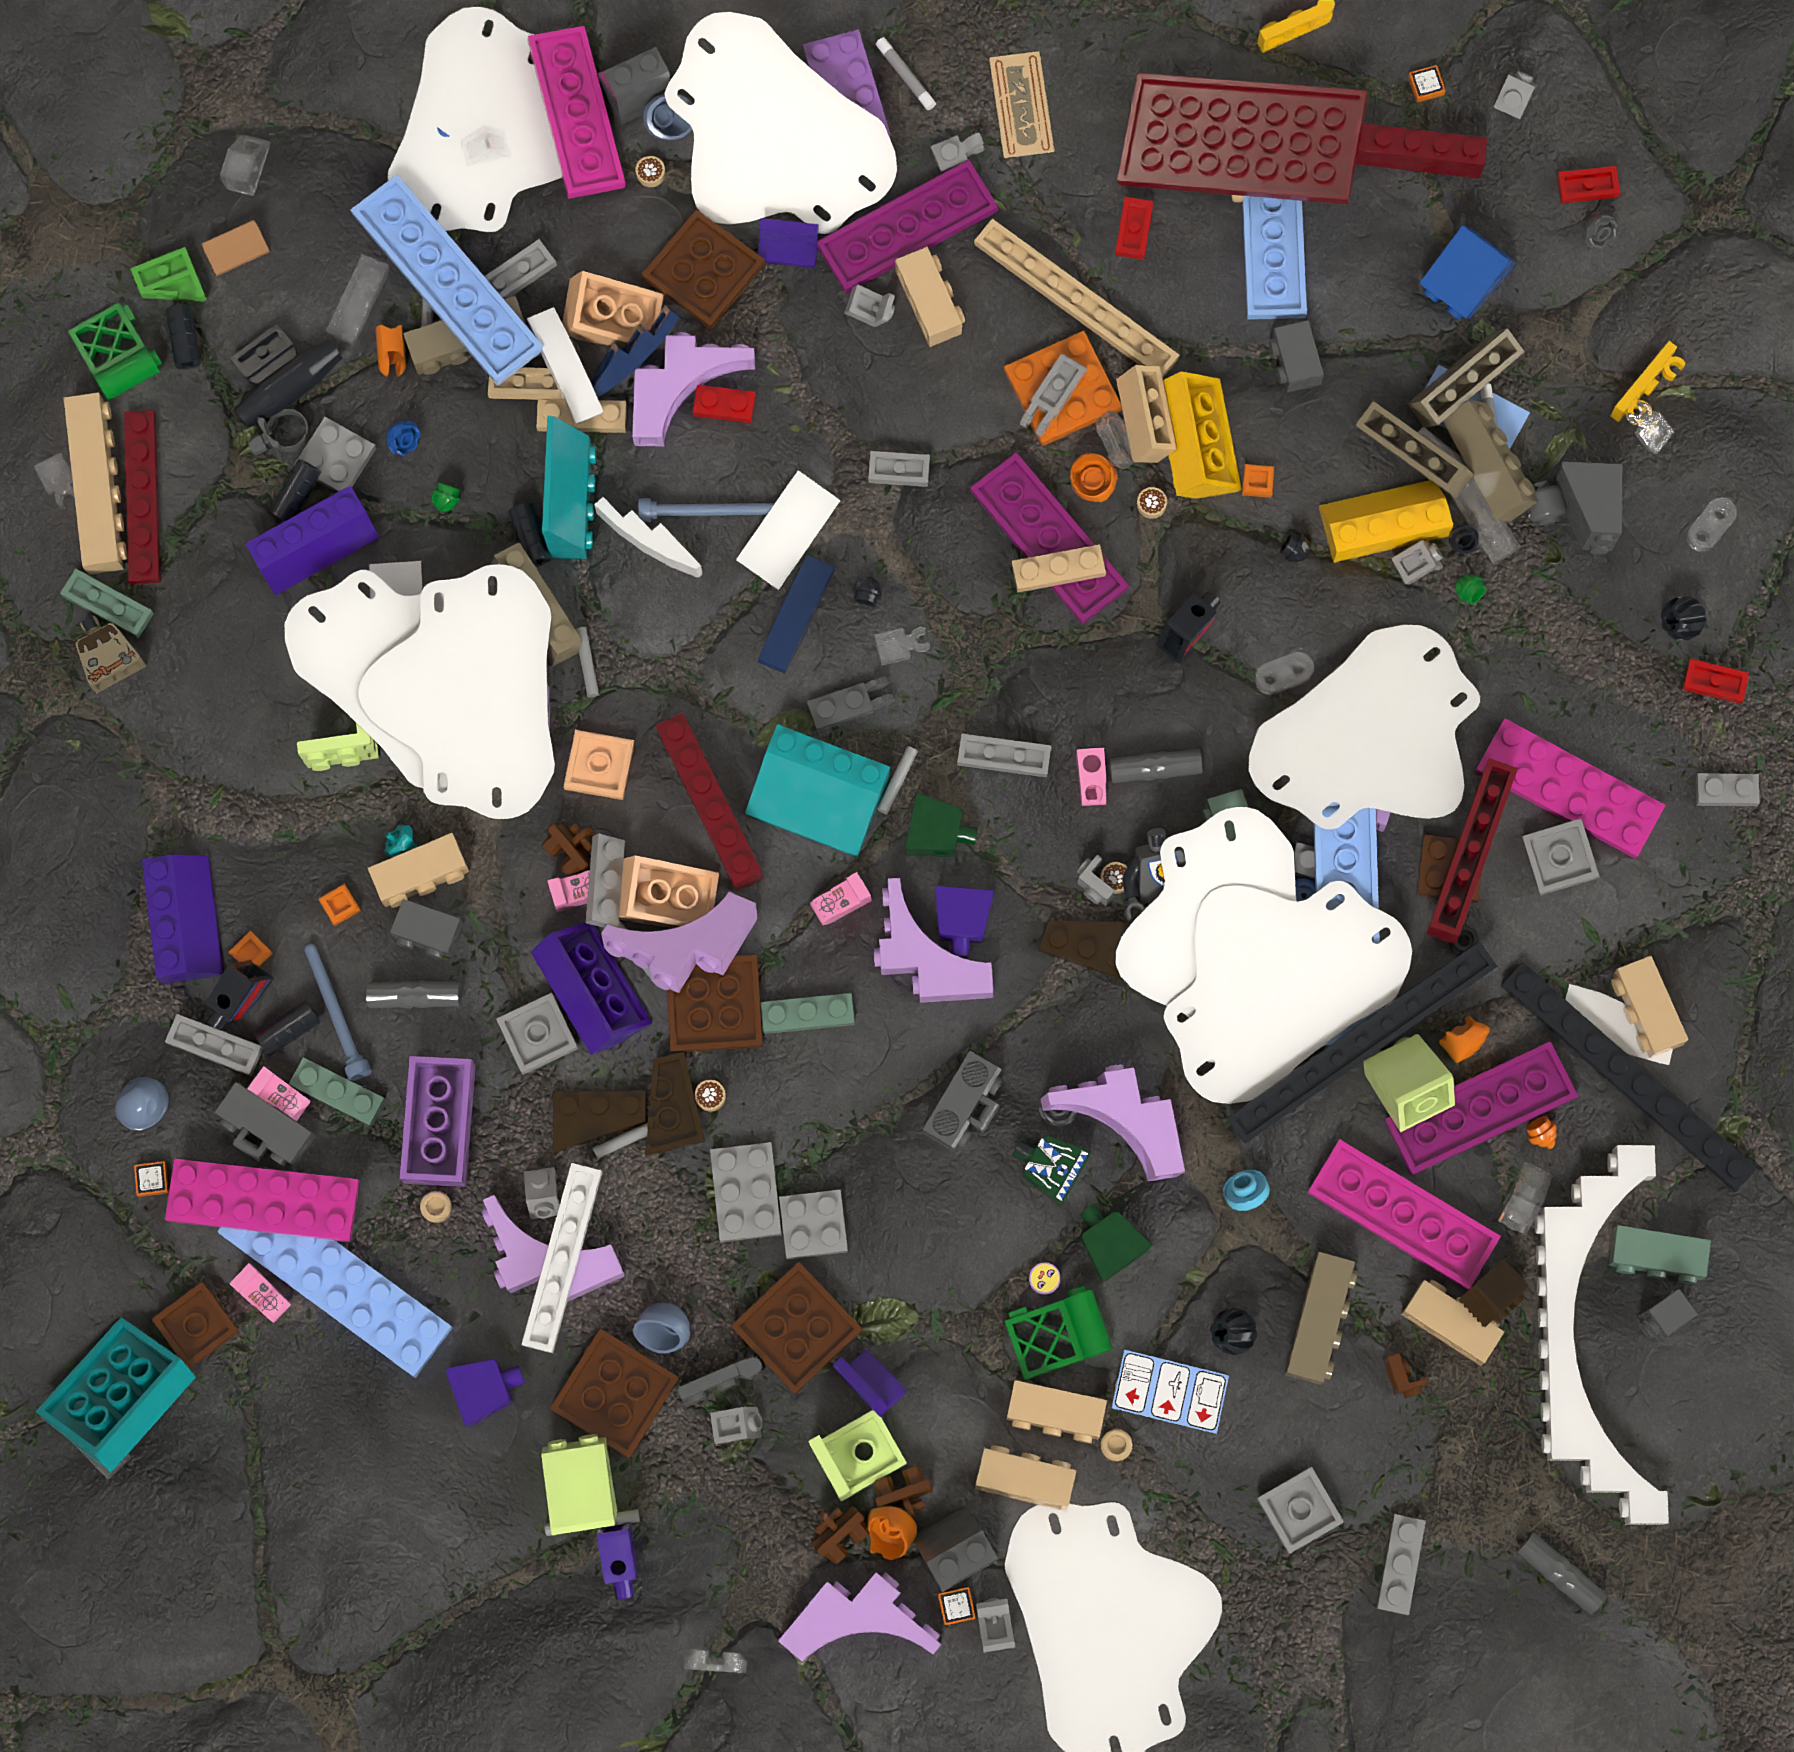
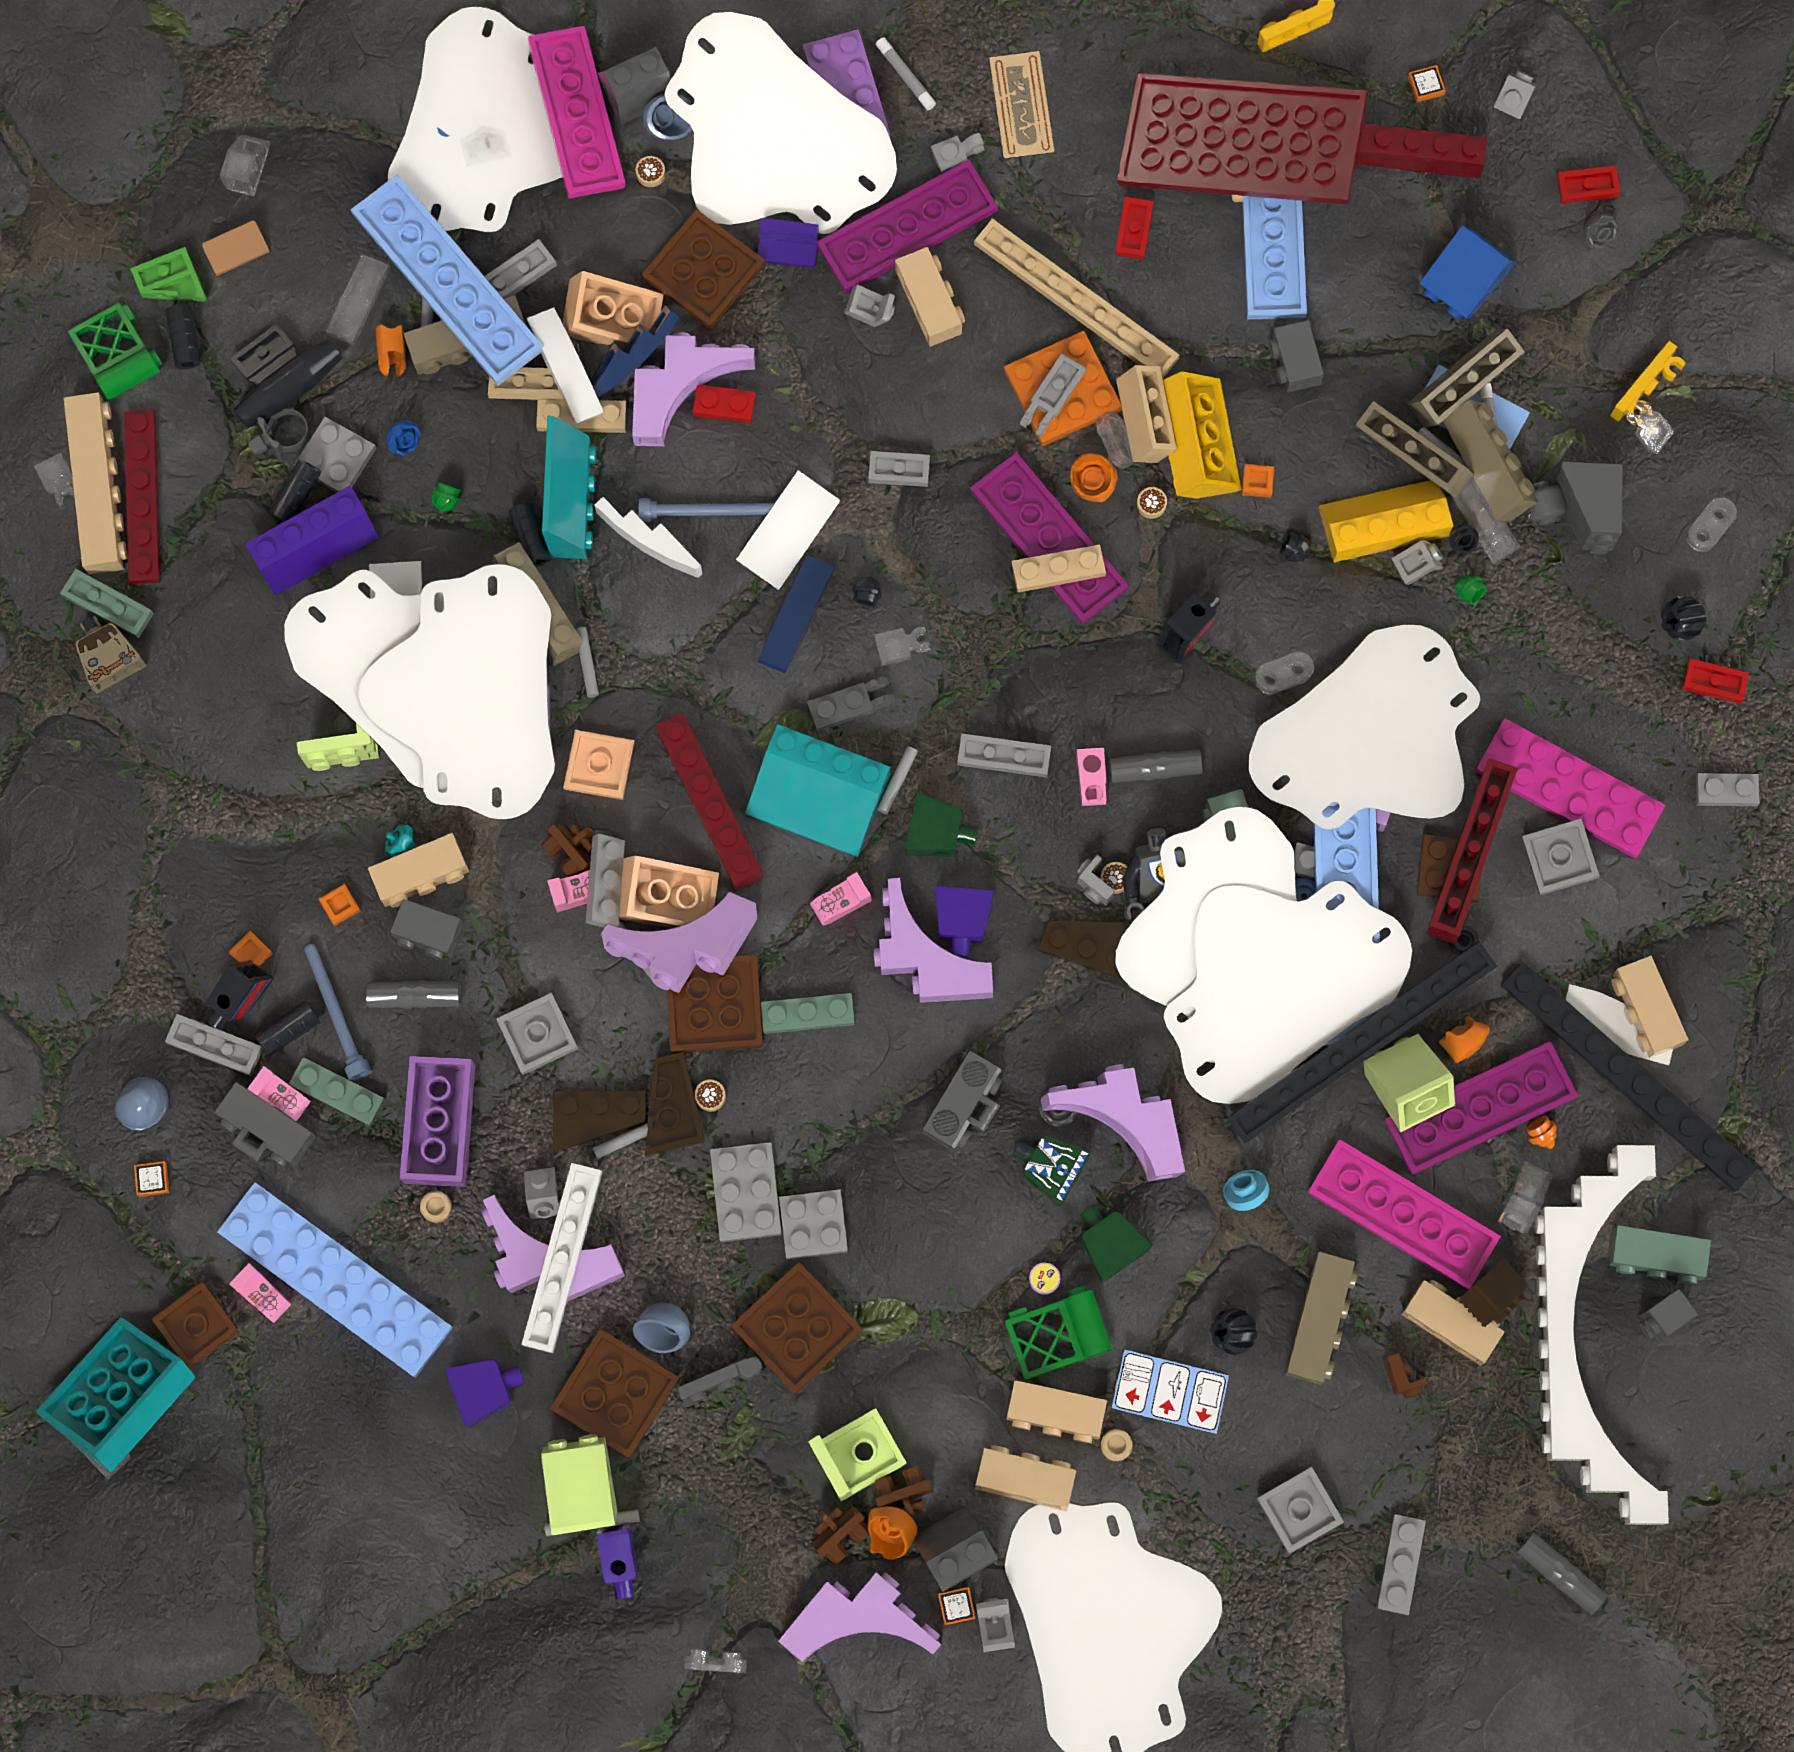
dark purple slope [142,855,223,984] -> none
dark pink plate [165,1159,360,1242] -> none
dark purple slope [531,922,652,1055] -> none
light grey bracket [710,1407,763,1444] -> none
dark purple panel [832,1350,906,1417] -> none

